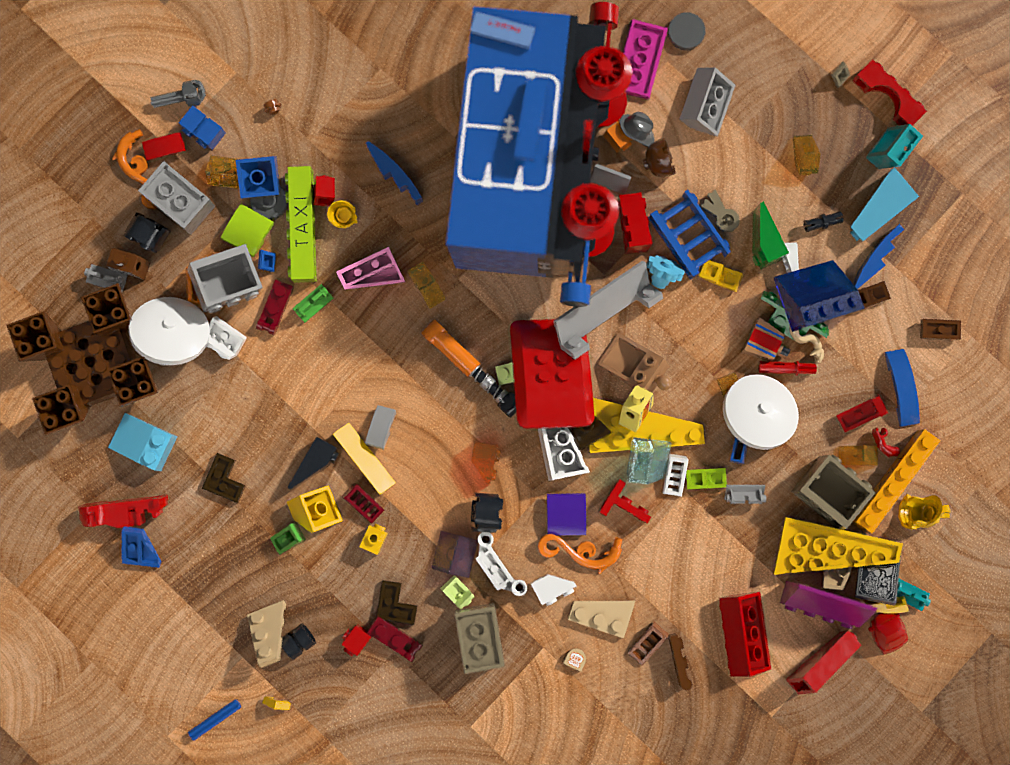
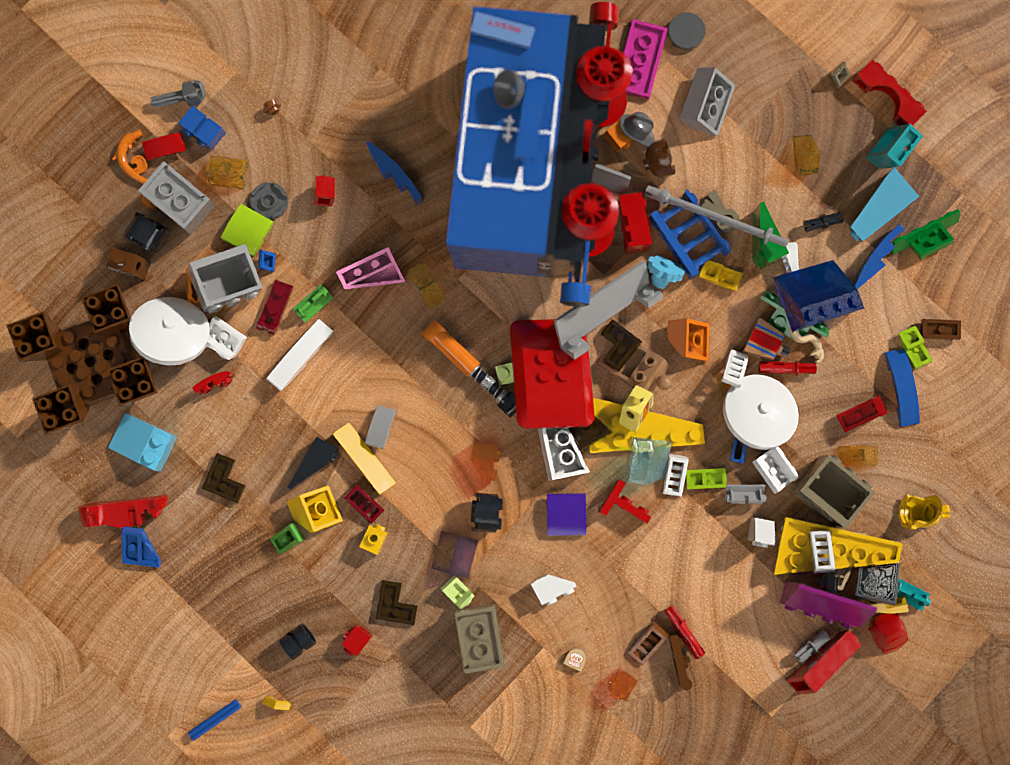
light grey hinge [84,264,128,292] -> none
blue slope [236,156,279,198] -> none
tan wing [247,600,286,668] -> none
lime brick [285,166,317,283] -> none
yellow hair [327,200,358,229] -> none
dark red plate [367,615,423,662] -> none
white plate [475,532,527,596] -> none
orange plant [538,534,623,574] -> none
tan wing [568,600,635,638] -> none
red slope [719,592,772,677] -> none
reddish brown slope [847,281,891,312] -> none
light orange brick [852,429,940,534] -> none
red piece [872,427,900,458] -> none
none -> red slope [192,371,235,395]
none -> white slope [266,319,333,391]
none -> dark grey piece [494,70,525,108]
none -> dark brown tile [601,319,642,372]
none -> clear orange brick [607,668,638,701]
none -> light grey bar [645,185,789,247]
none -> red axle [664,605,706,660]
none -> orange slope [667,319,710,361]
none -> white slope [722,349,748,388]
none -> white slope [747,518,775,548]
none -> white bracket [752,447,799,494]
none -> light grey axle [794,630,830,662]
none -> white slope [810,530,835,573]
none -> black tile [818,572,839,593]
none -> green bracket [891,209,961,260]
none -> lime slope [898,326,933,371]

